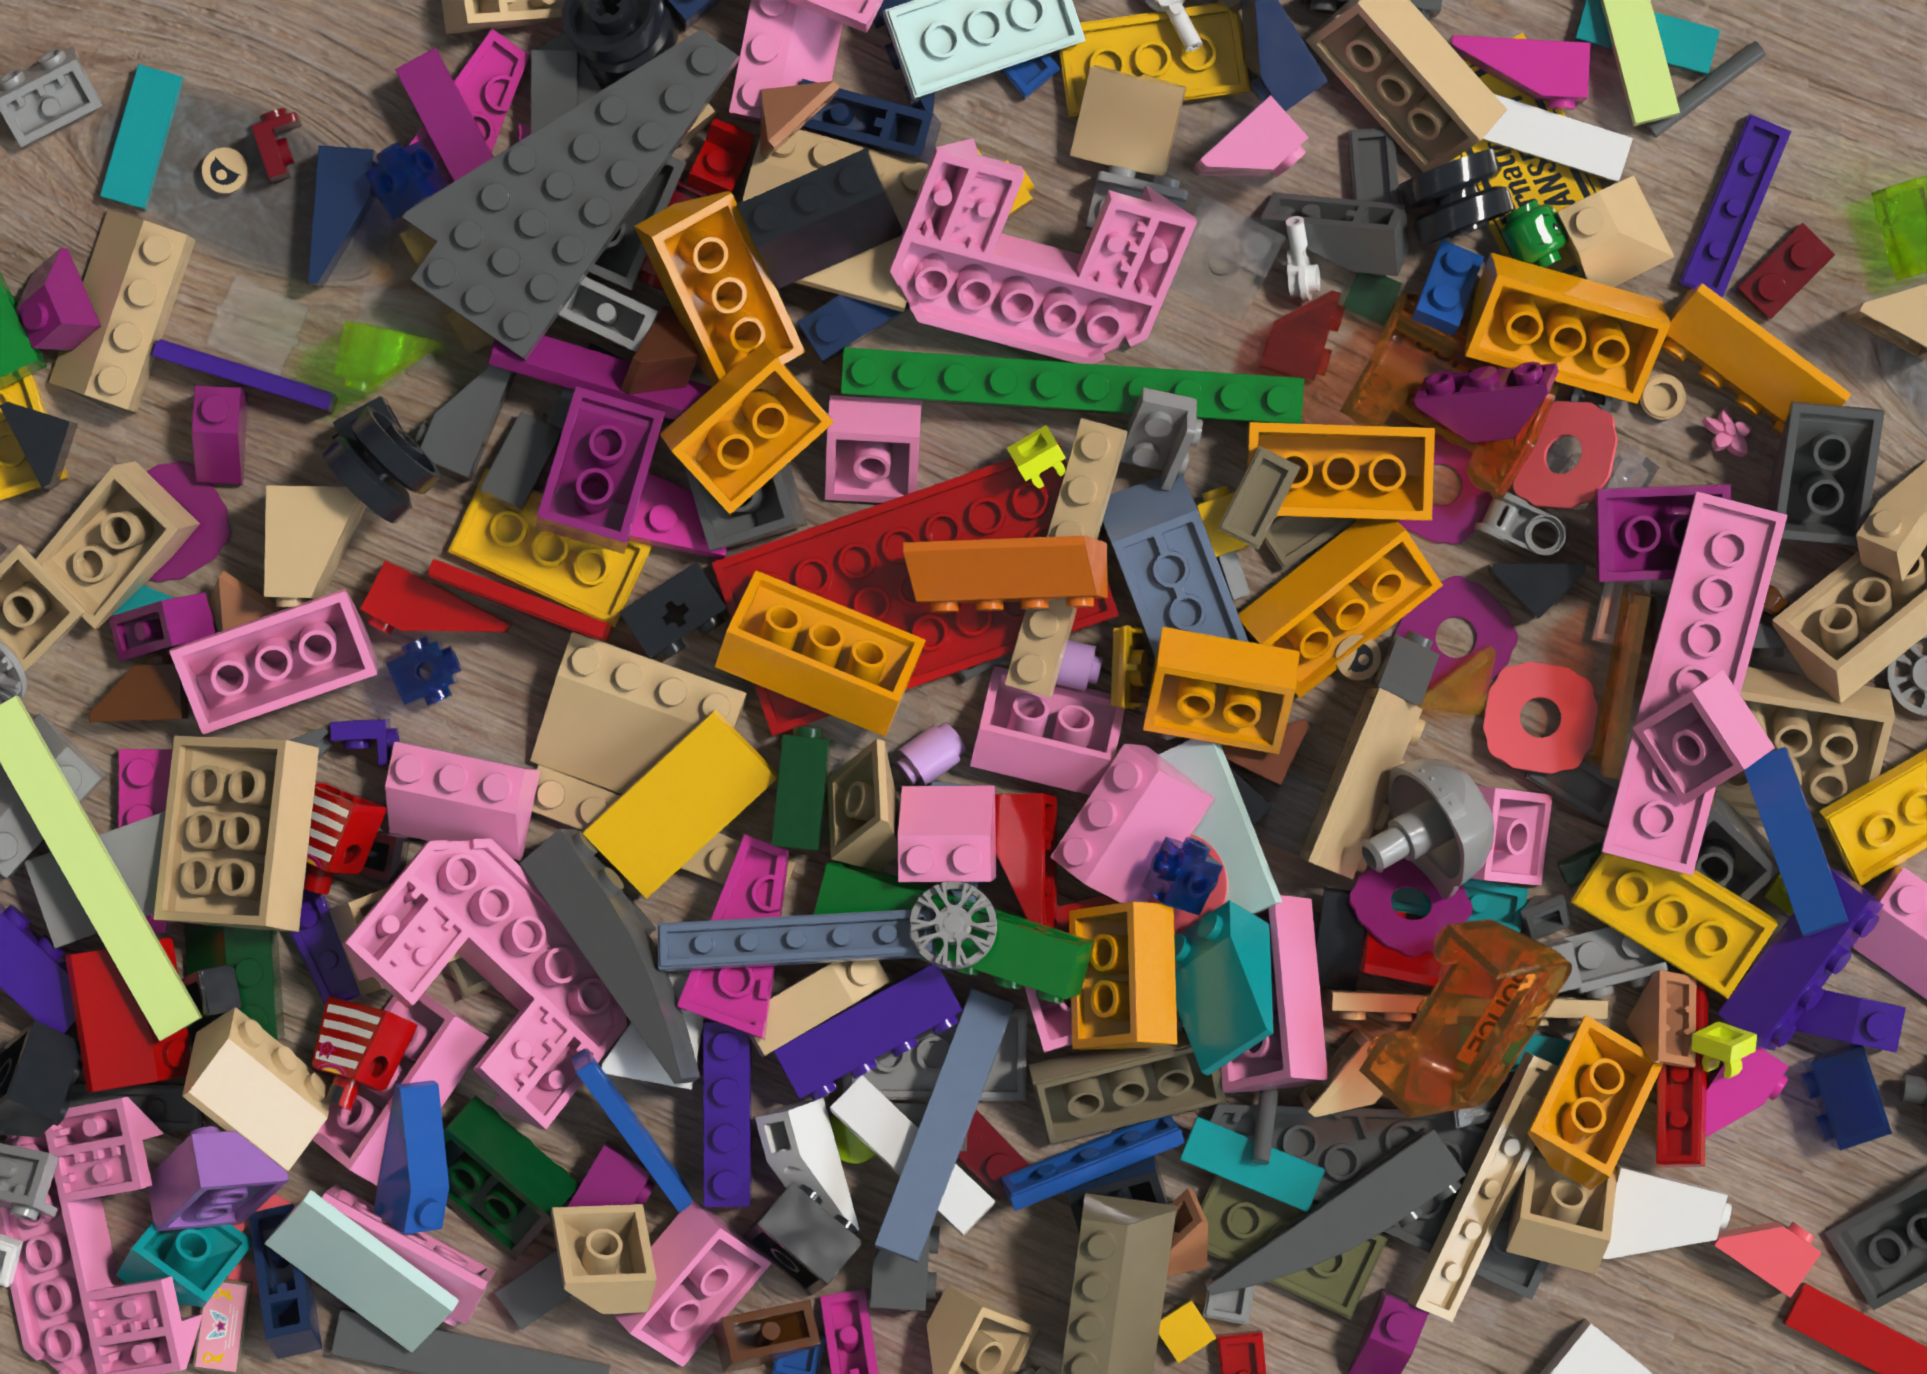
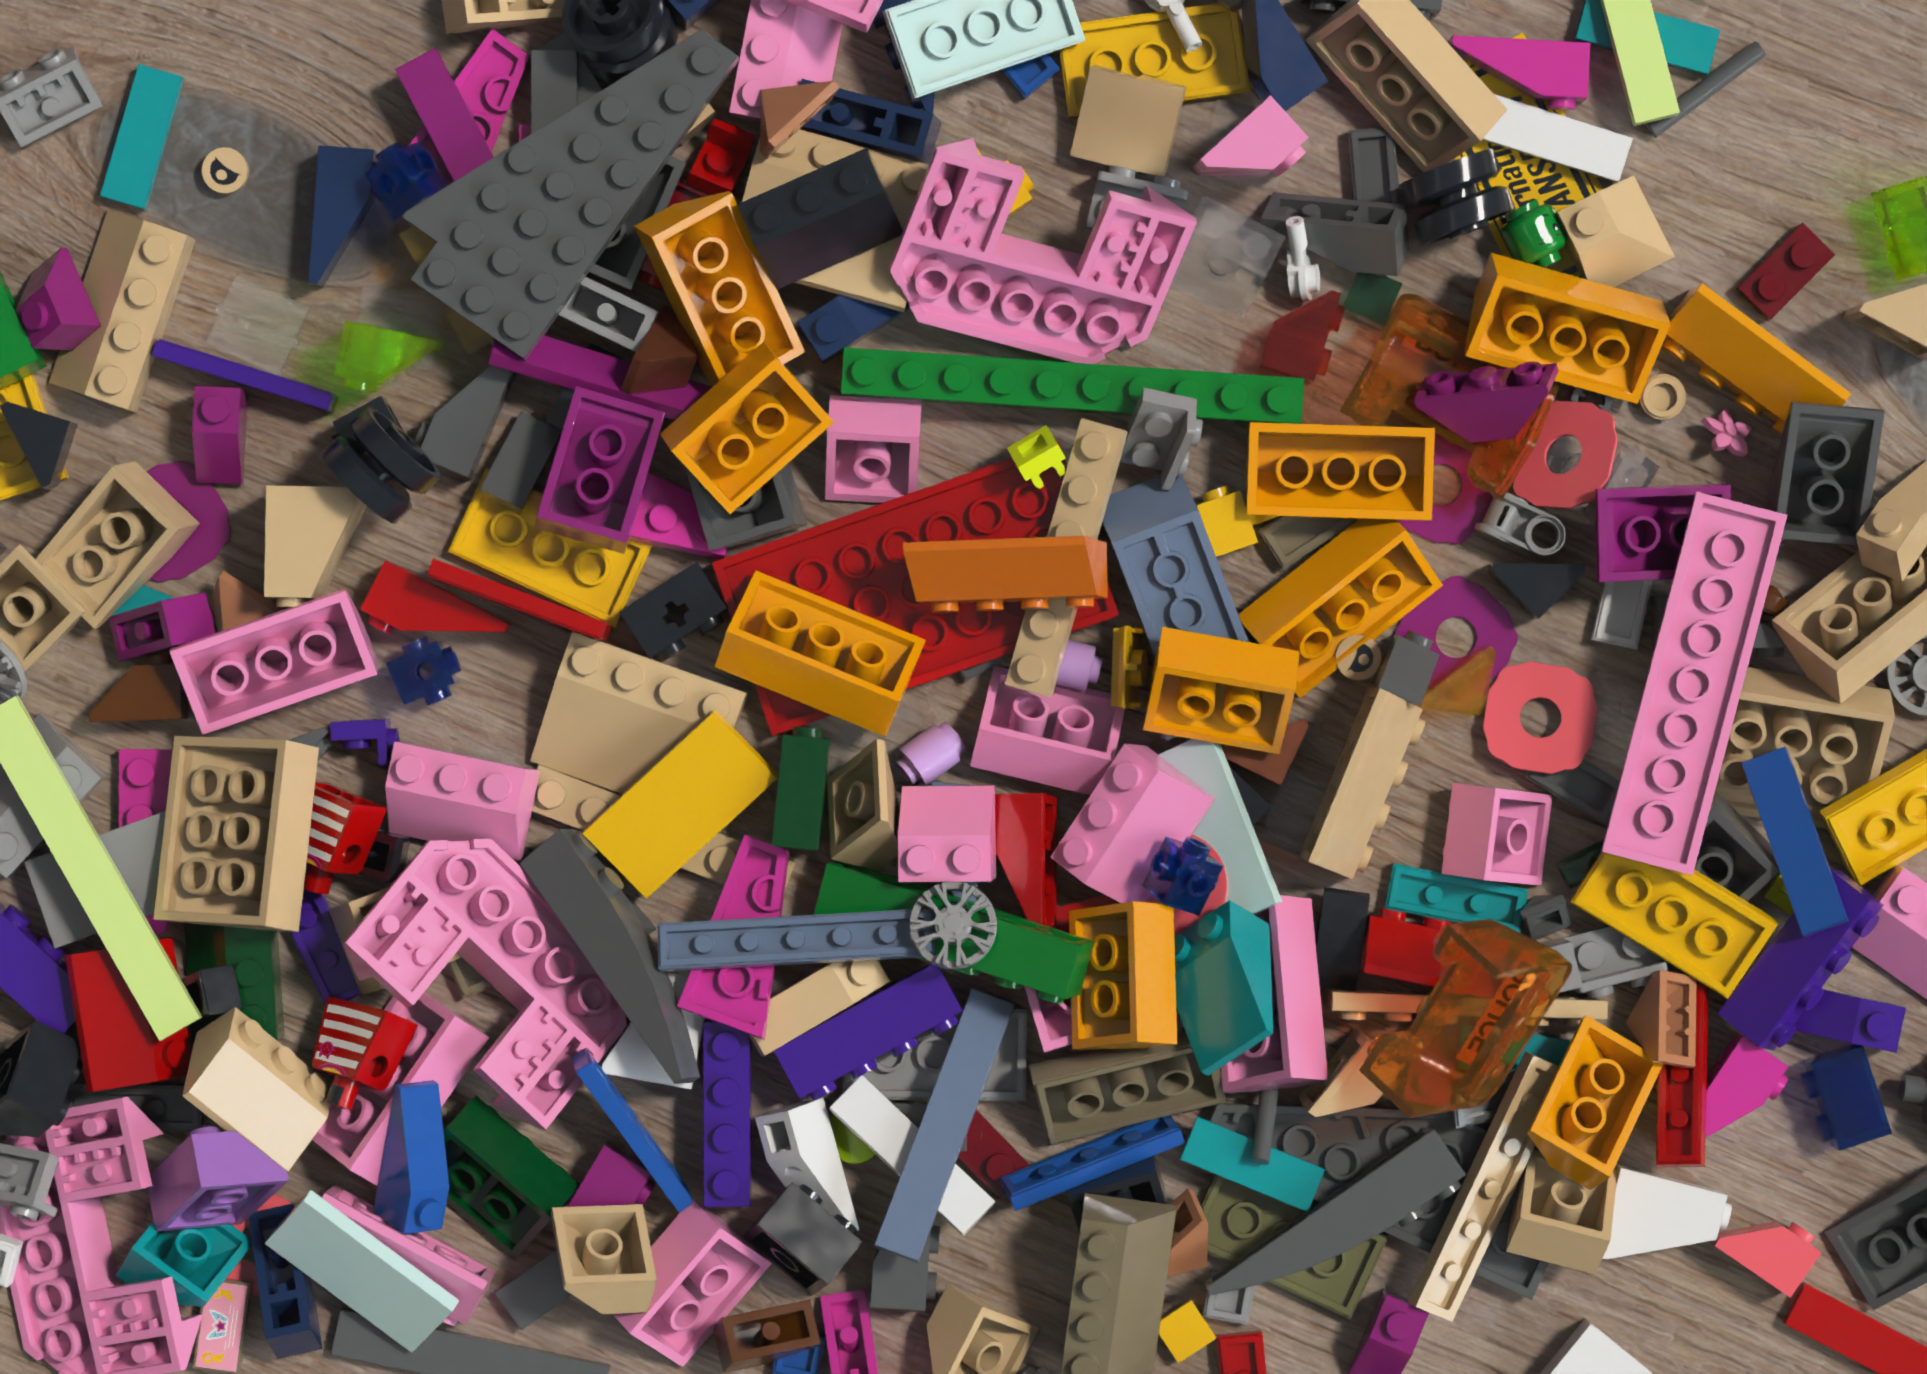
dark red bracket [251,108,302,183] -> none
light grey tile [1216,551,1250,600] -> none
dark tan tile [1217,446,1300,550] -> none
magenta piece [1349,858,1473,958] -> none
light grey piece [1362,758,1494,900] -> none
blue plate [1411,240,1484,336] -> none
clear orange tile [1592,582,1651,779] -> none
bright pink slope [1632,670,1775,805] -> none
dark purple tile [1677,114,1792,298] -> none
neon yellow tile [1691,1021,1757,1079] -> none

